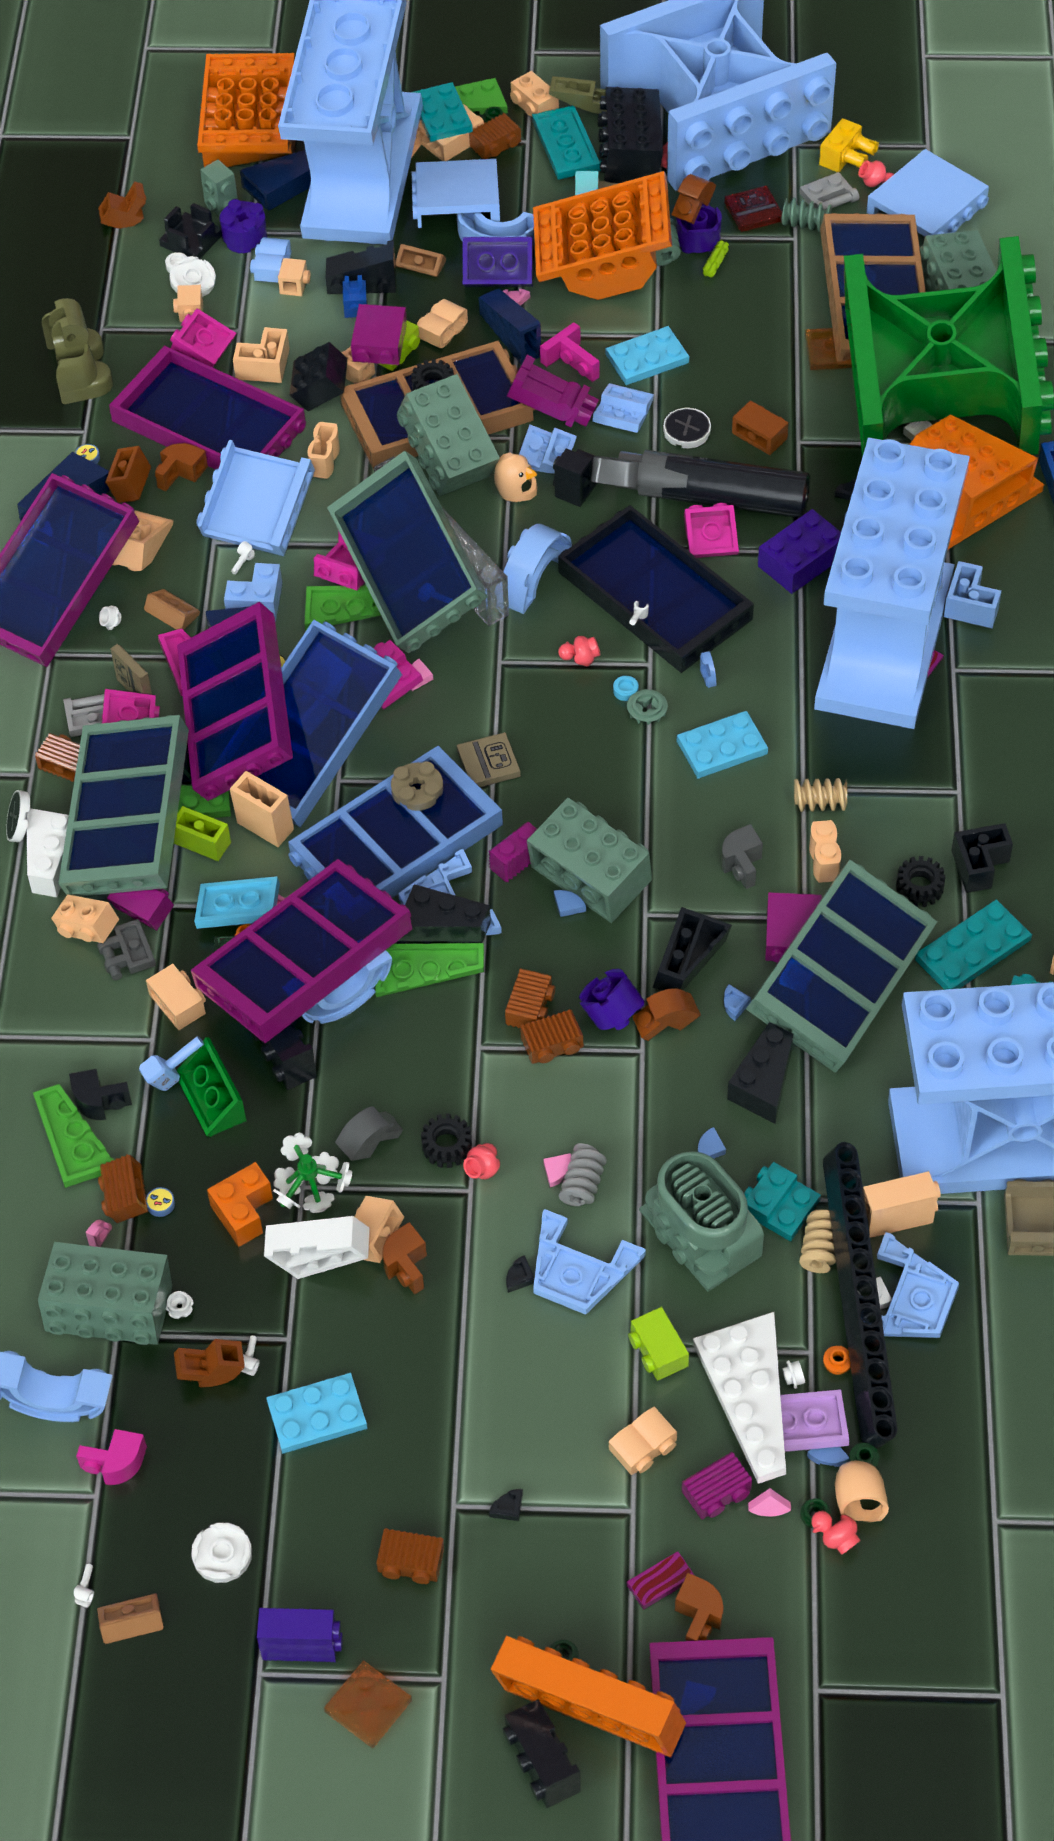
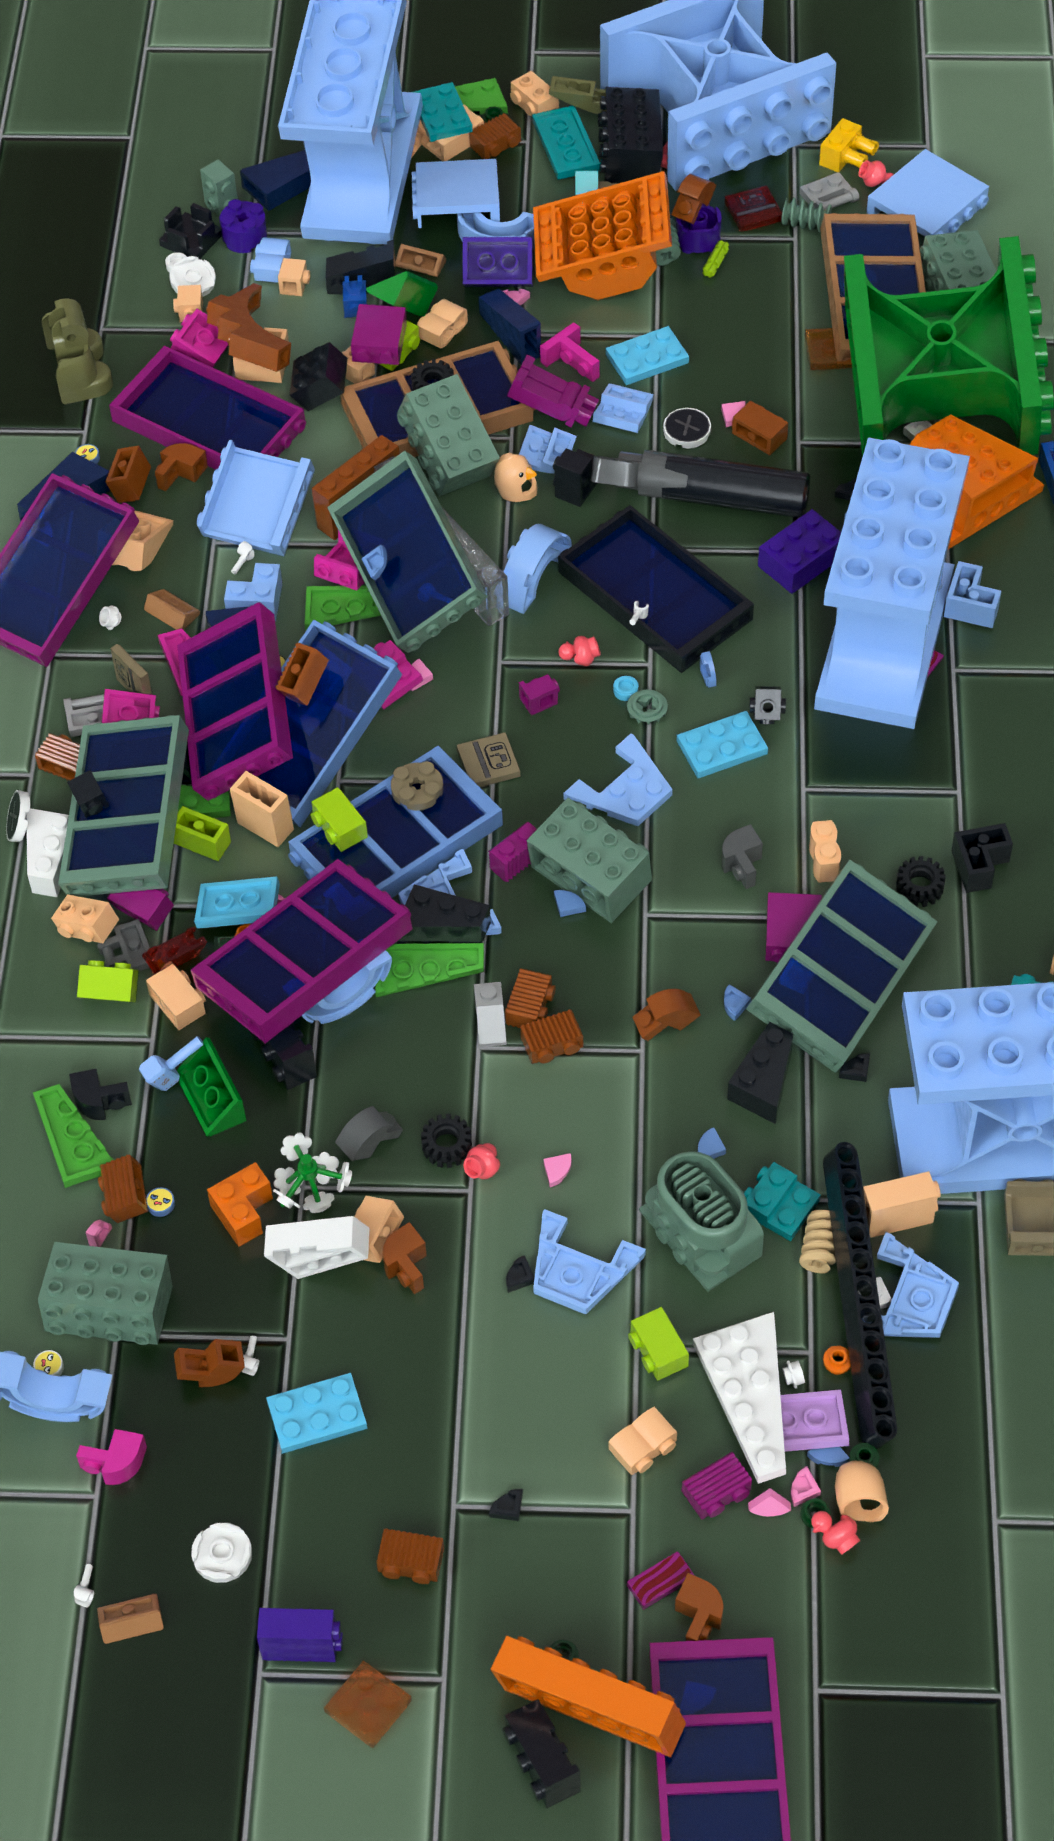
dark orange brick [99,182,146,228] -> none
white plate [166,1291,194,1319] -> none
orange wedge [197,53,295,167] -> none
light nougat brick [308,422,340,479] -> none
light grey piece [559,1143,607,1207] -> none
dark purple brick [579,969,645,1030] -> none
black wedge [652,907,732,991] -> none
dark pink plate [684,503,739,558] -> none
tan piece [794,778,847,812] -> none
teal plate [915,899,1032,990] -> none
none -> tile [33,1350,64,1376]
none -> black brick [67,770,109,818]
none -> lime brick [77,960,138,1002]
none -> clear red hinge [142,926,207,974]
none -> dark orange arch [206,283,291,372]
none -> dark orange brick [275,643,329,706]
none -> dark orange arch [311,435,404,540]
none -> lime brick [311,787,368,852]
none -> medium blue tile [361,544,387,580]
none -> green slope [366,271,438,317]
none -> slope [474,982,507,1047]
none -> magenta brick [519,674,560,716]
none -> light blue wing [564,734,672,826]
none -> bright pink tile [721,401,745,427]
none -> brick [749,686,786,724]
none -> bright pink tile [791,1466,821,1507]
none -> black tile [839,1054,870,1082]

